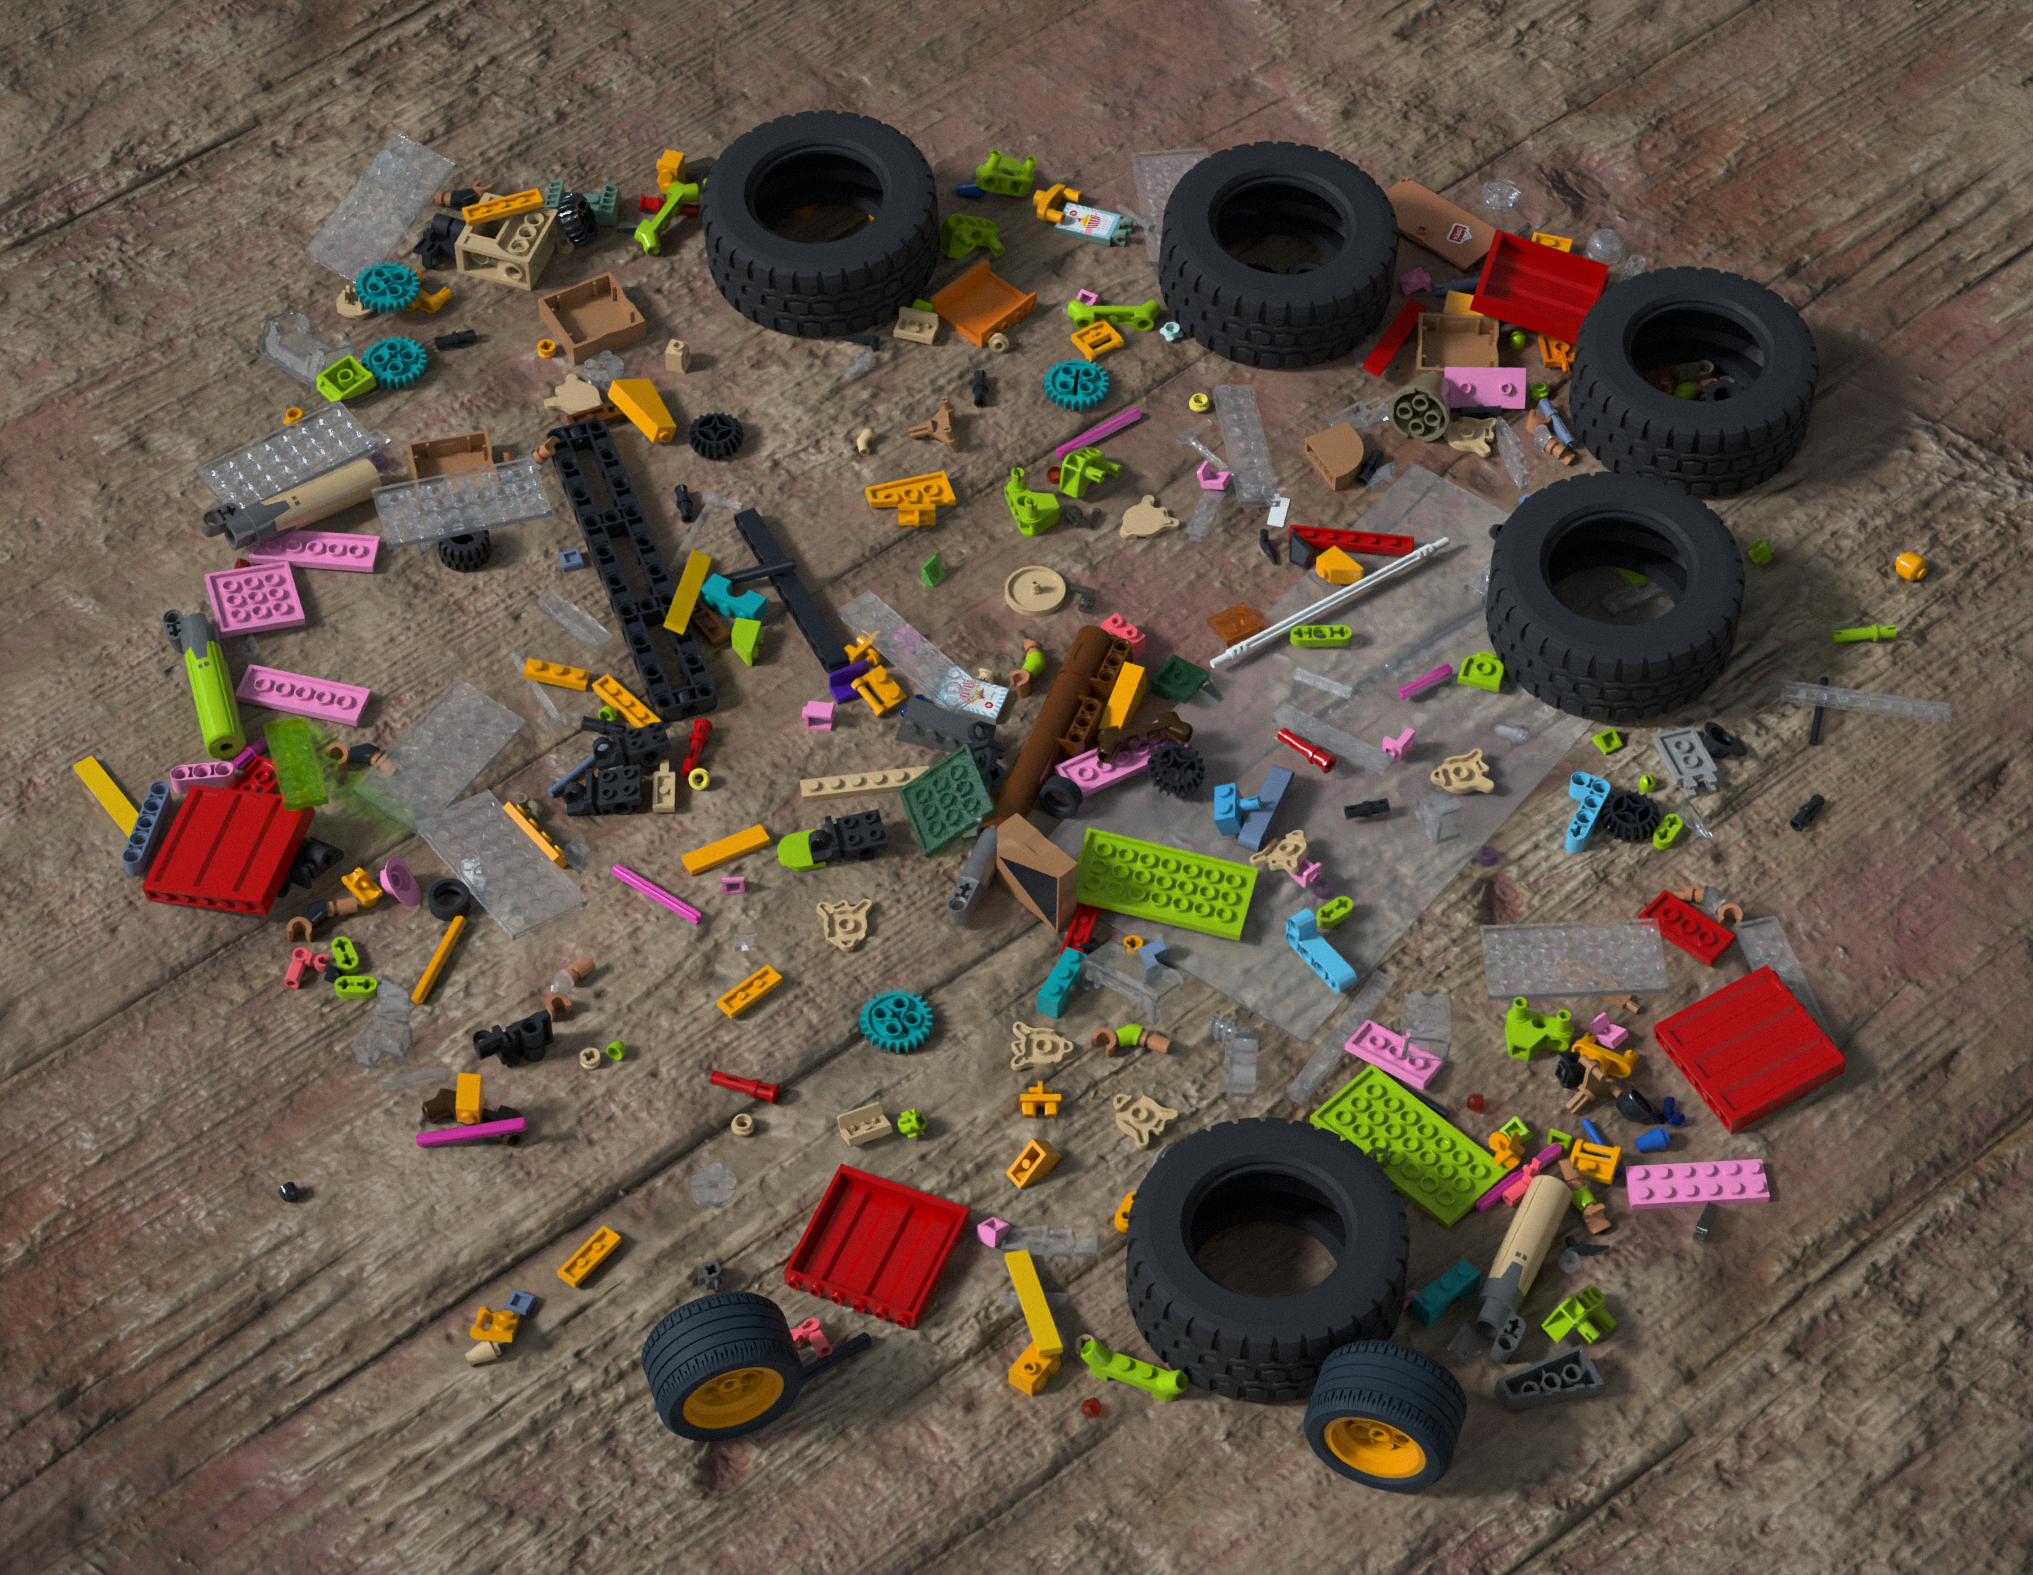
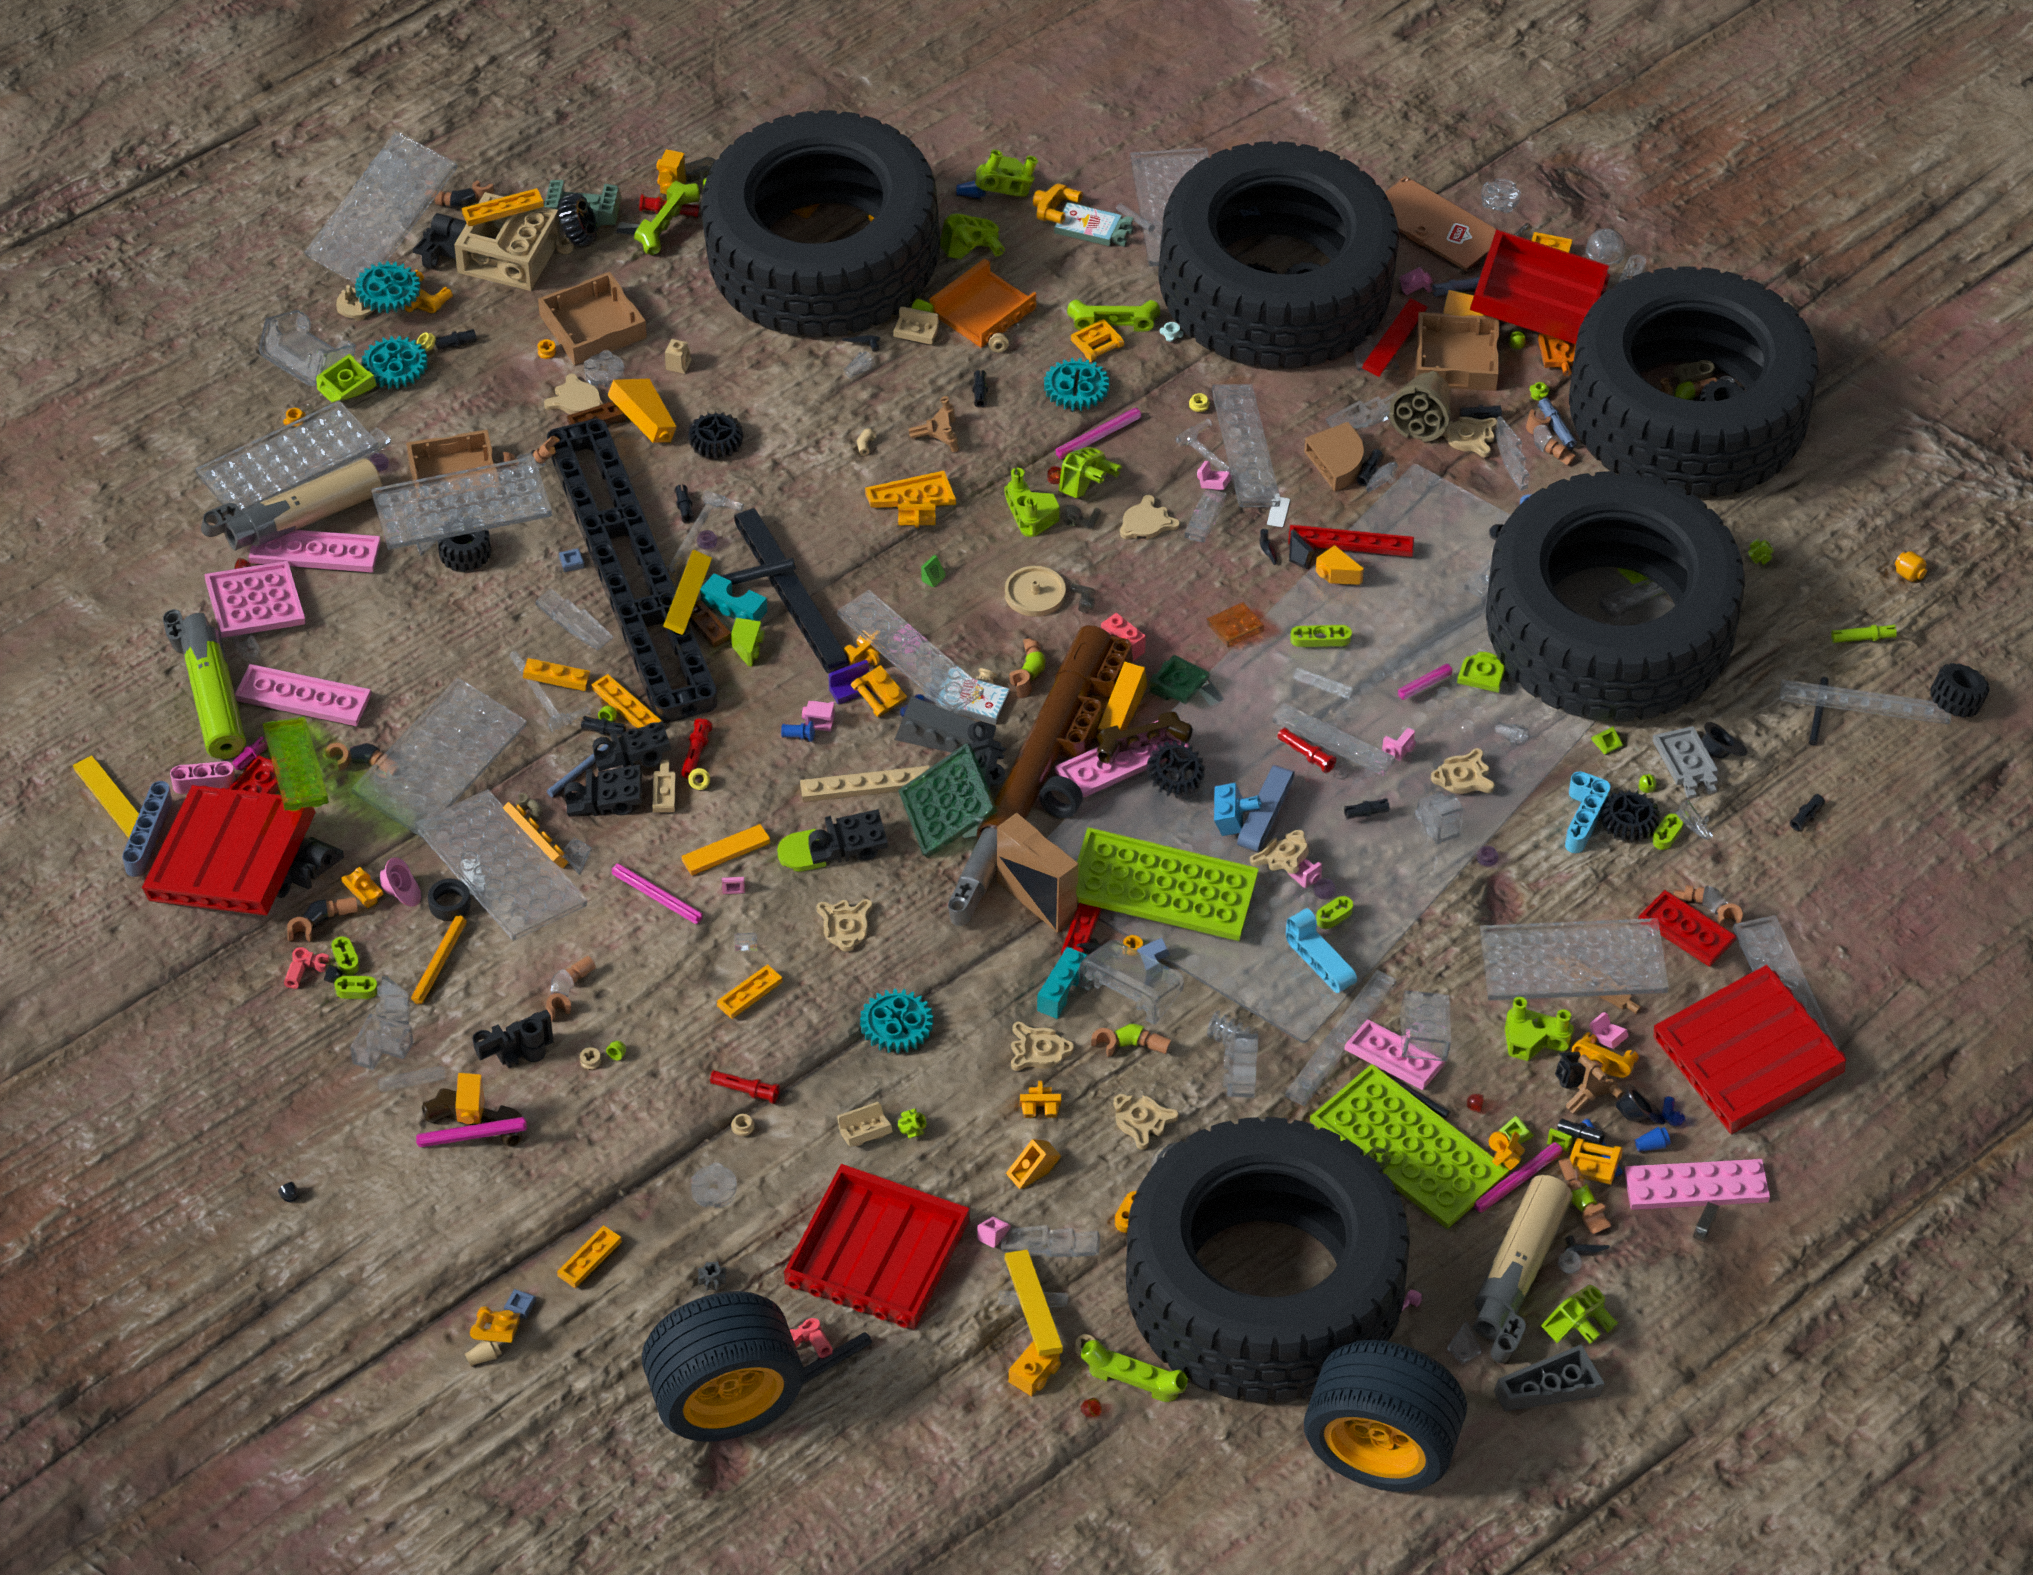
bright pink slope [1076,289,1101,306] -> none
white axle [1210,537,1450,668] -> none
teal arch [1411,1259,1481,1328] -> none
bright pink plate [1444,367,1526,409] -> none
coral bar [1502,1157,1542,1207] -> none
none -> light yellow plate [417,332,436,352]
none -> clear purple plate [696,530,717,550]
none -> blue pin [781,721,815,742]
none -> black pin [1557,1118,1605,1145]
none -> black tyre [1930,663,1990,718]

